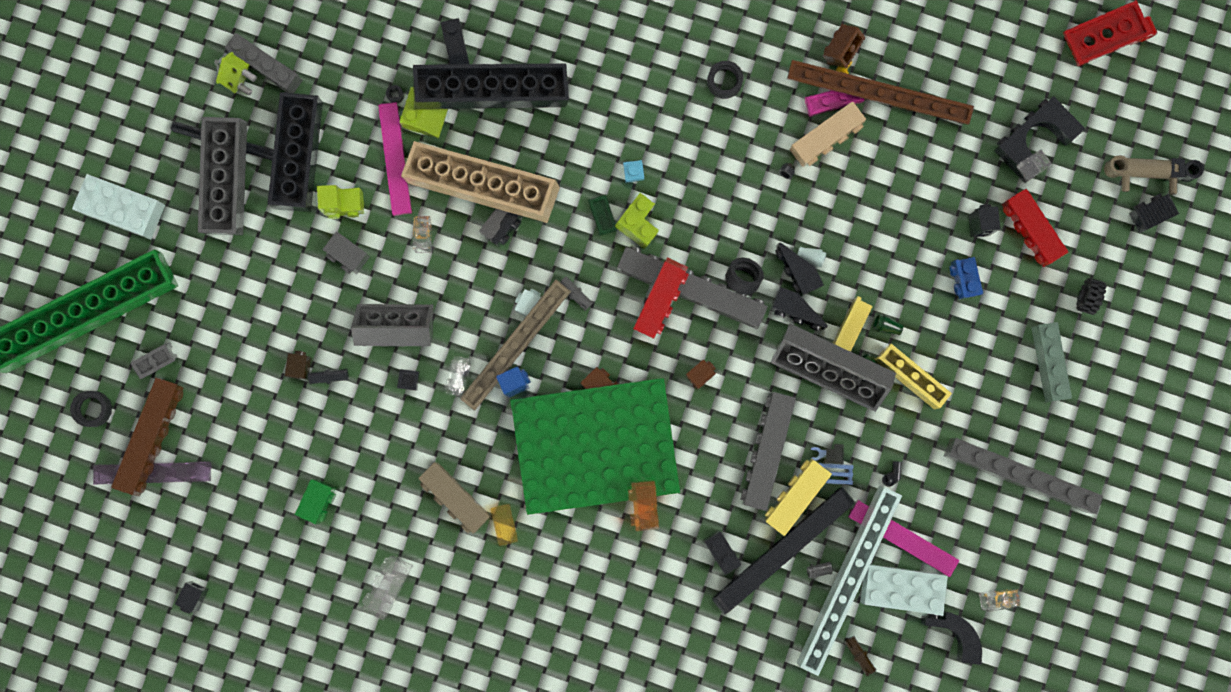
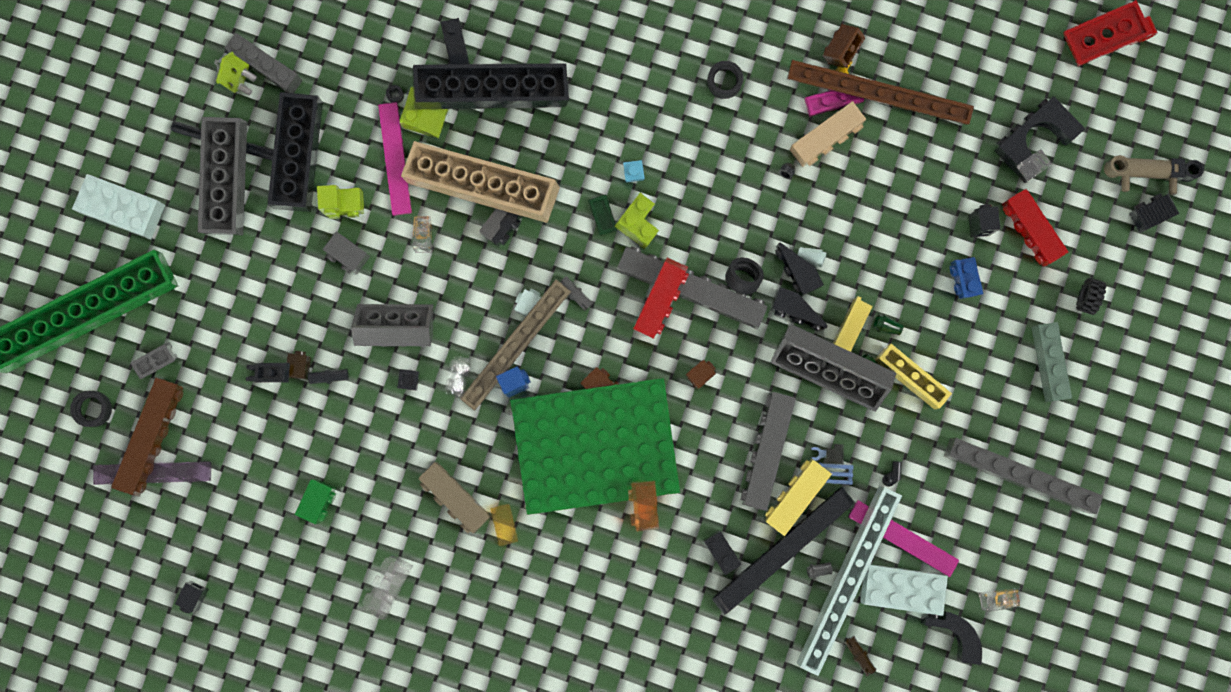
none -> black hinge [246,363,290,383]

